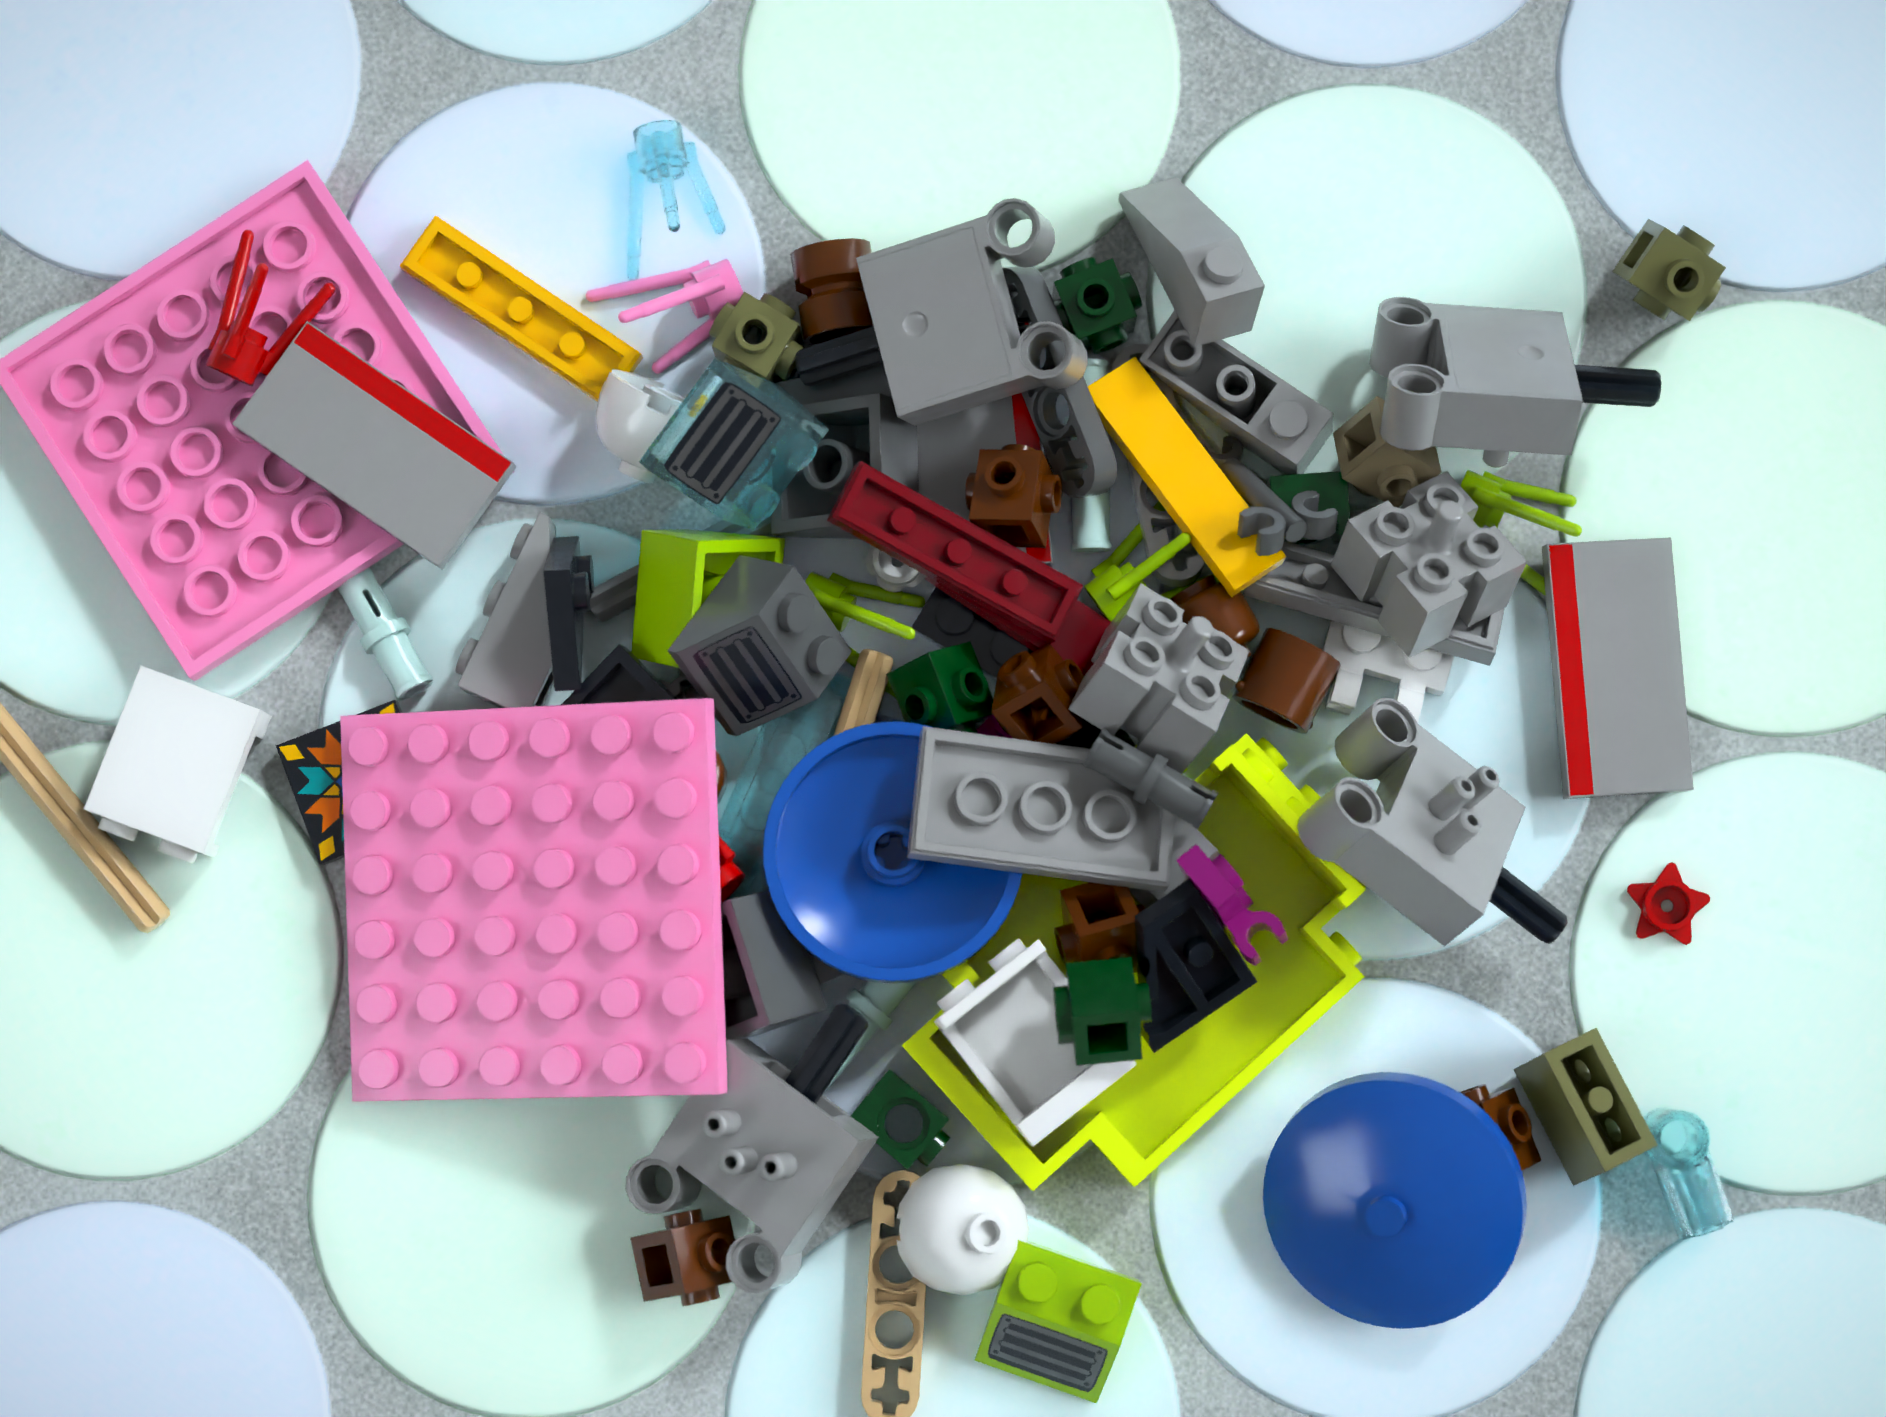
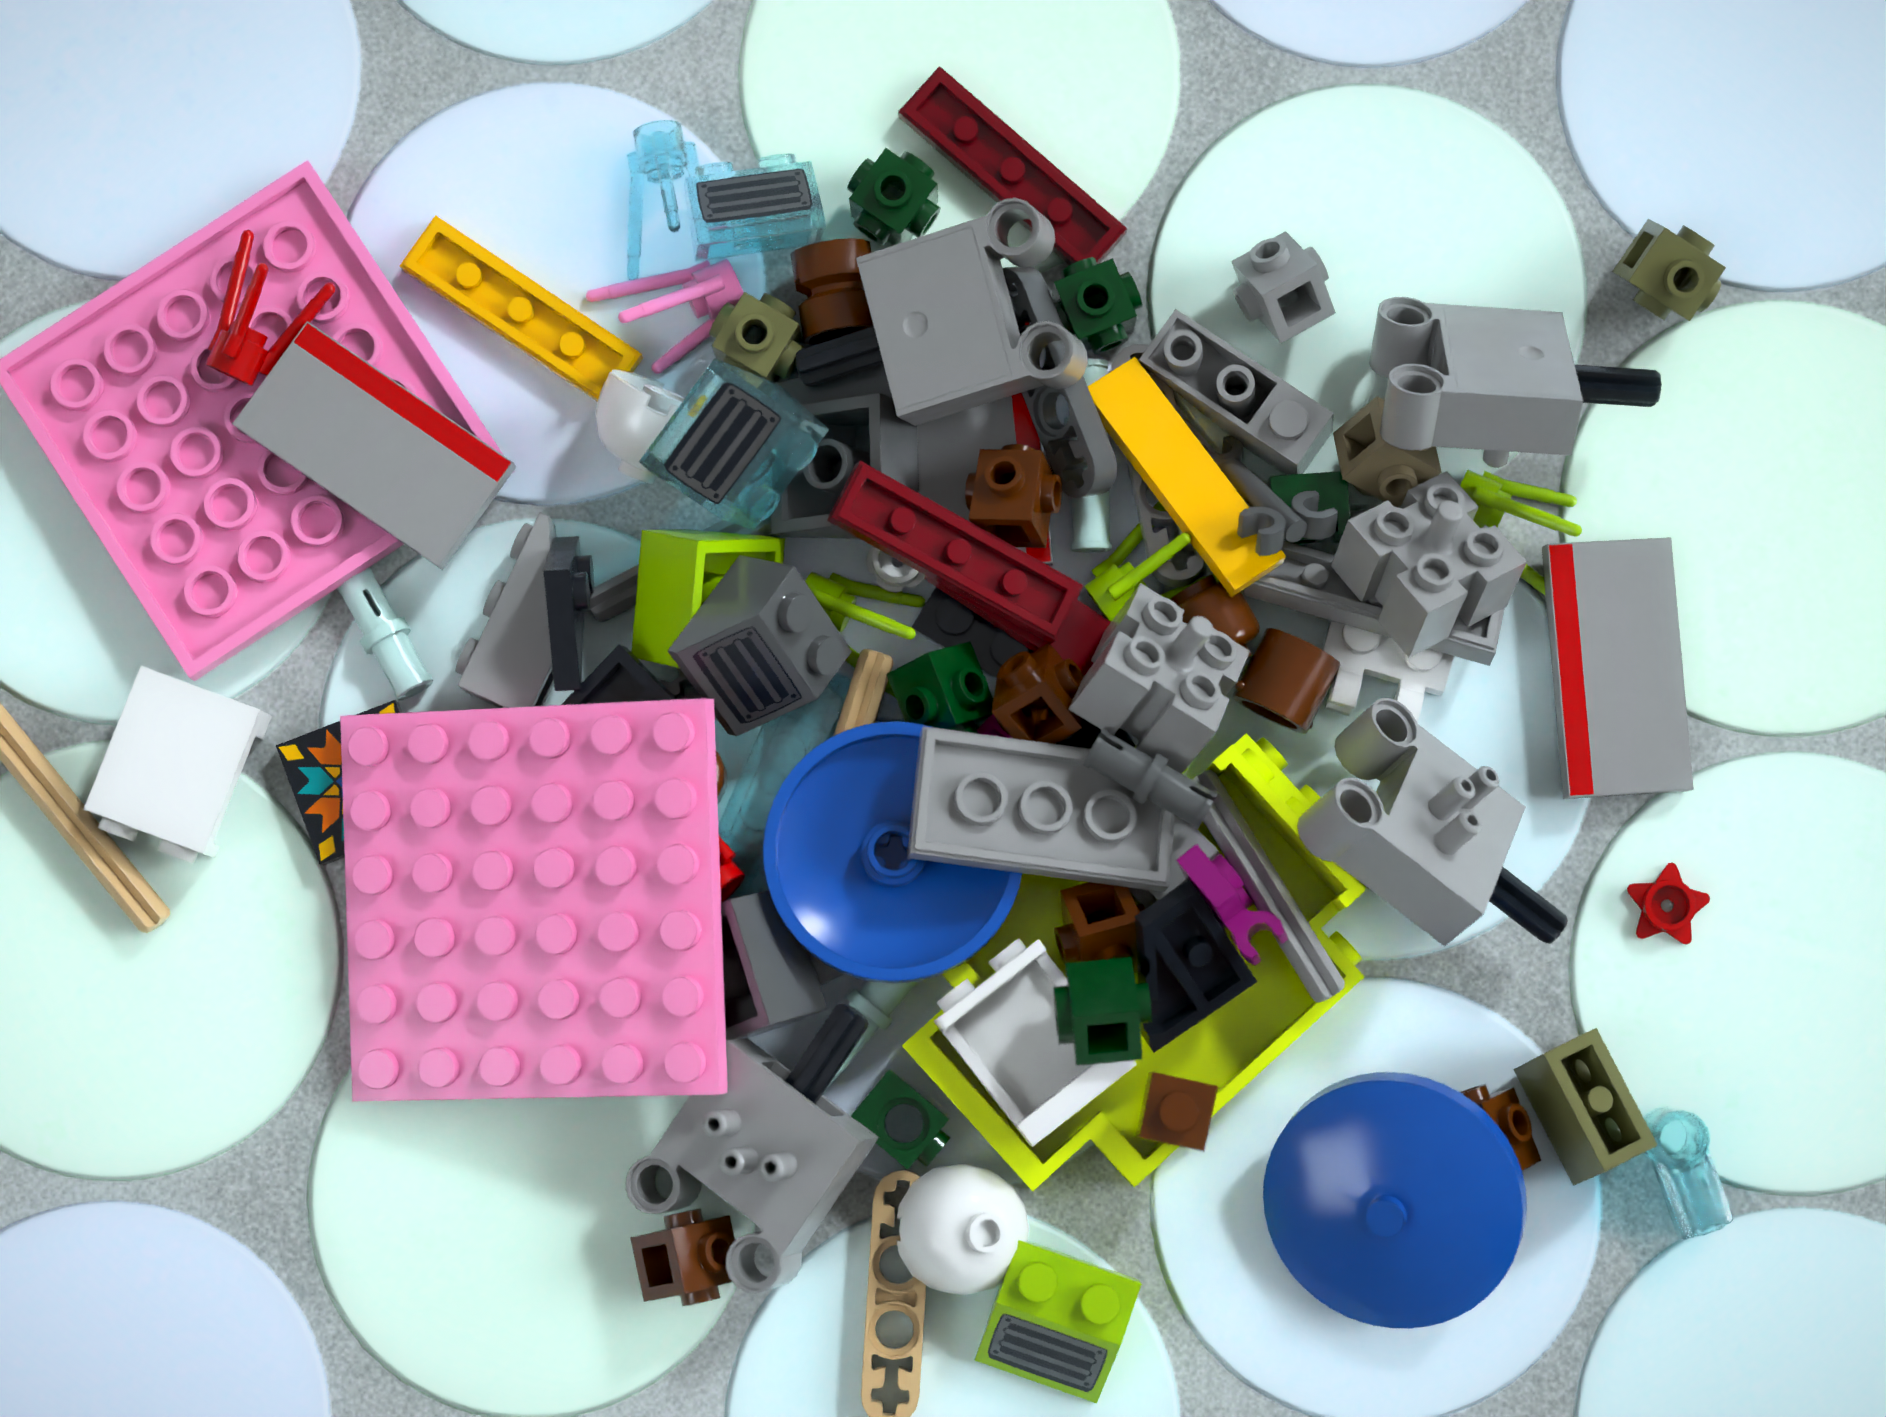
light grey slope [1118,177,1265,347] -> none
none -> clear light blue slope [684,153,826,262]
none -> dark green brick [847,148,941,246]
none -> dark red tile [898,66,1127,265]
none -> reddish brown brick [1135,1072,1218,1151]
none -> light grey axle [1192,770,1345,1003]
none -> light grey brick [1231,231,1336,343]

